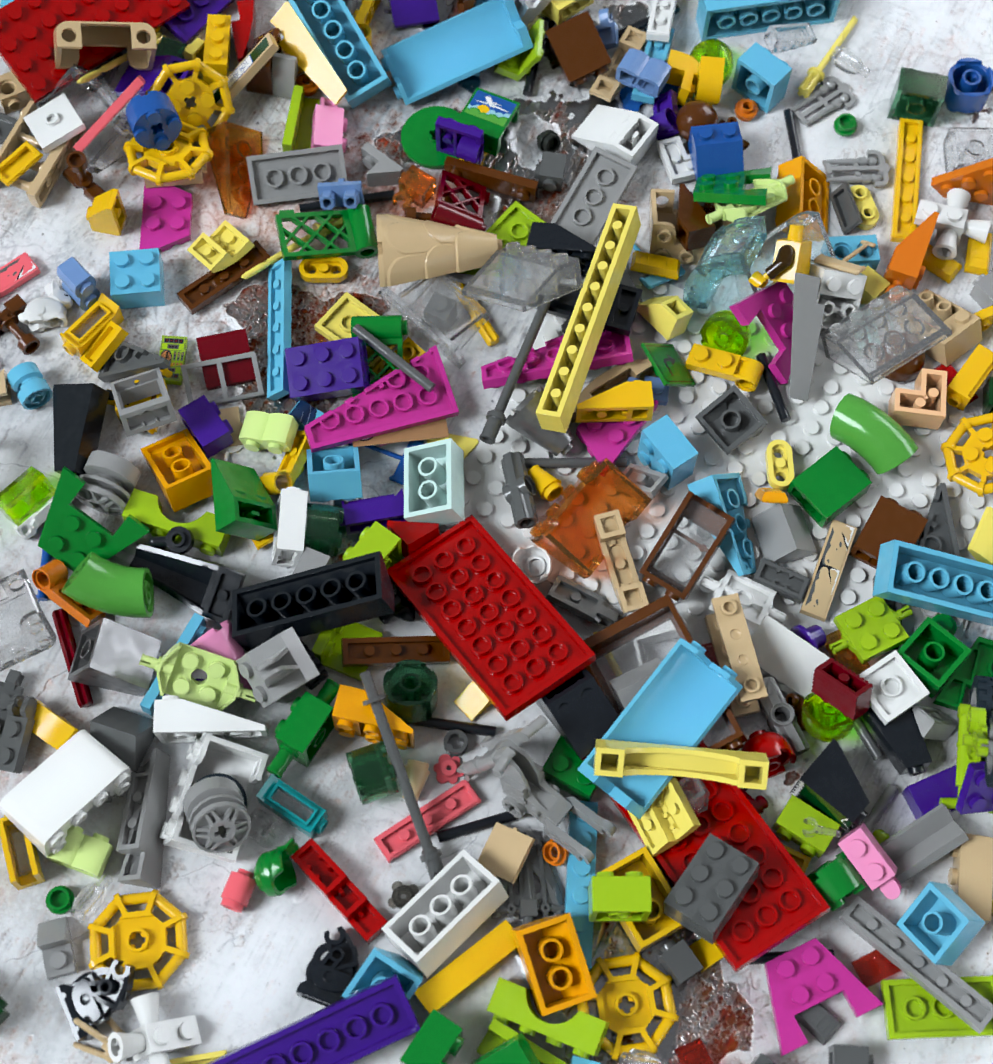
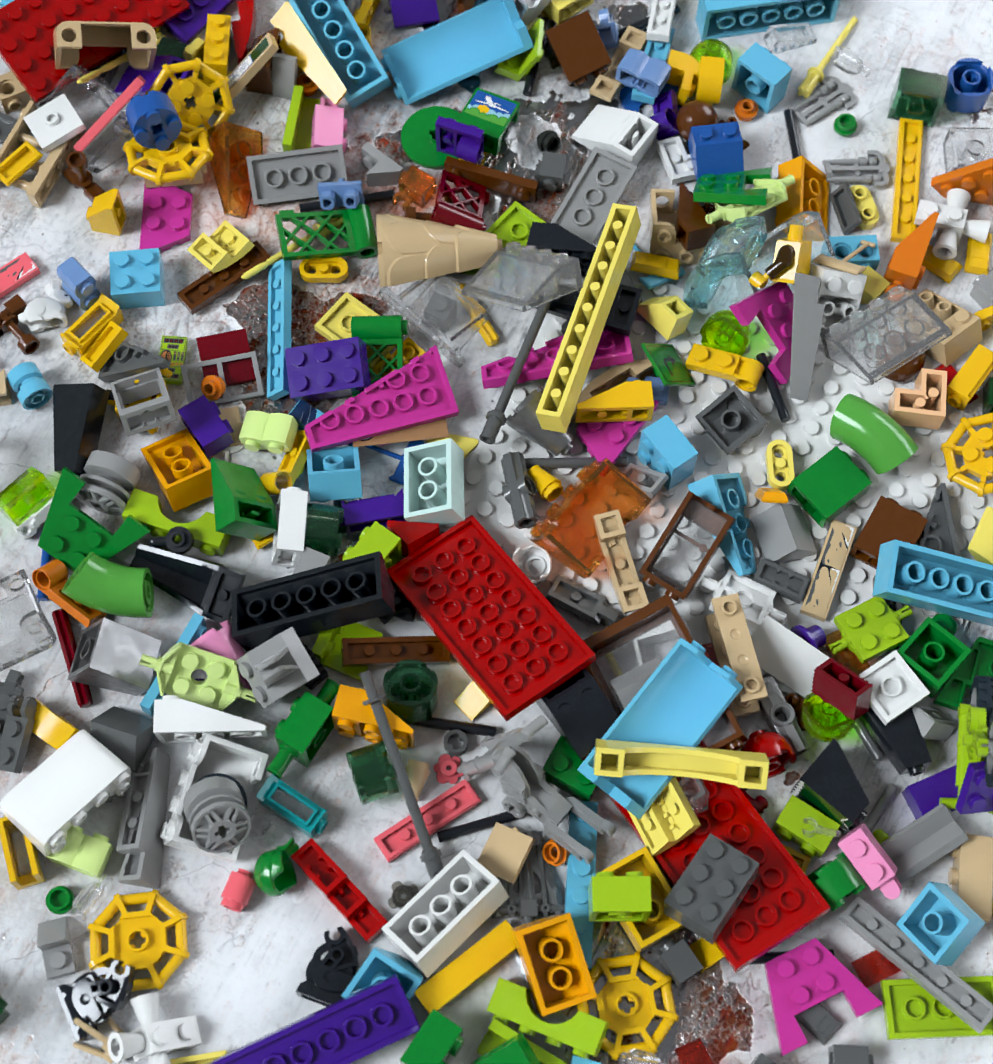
dark grey bar [352,324,436,392] -> none
none -> orange plate [201,375,226,400]

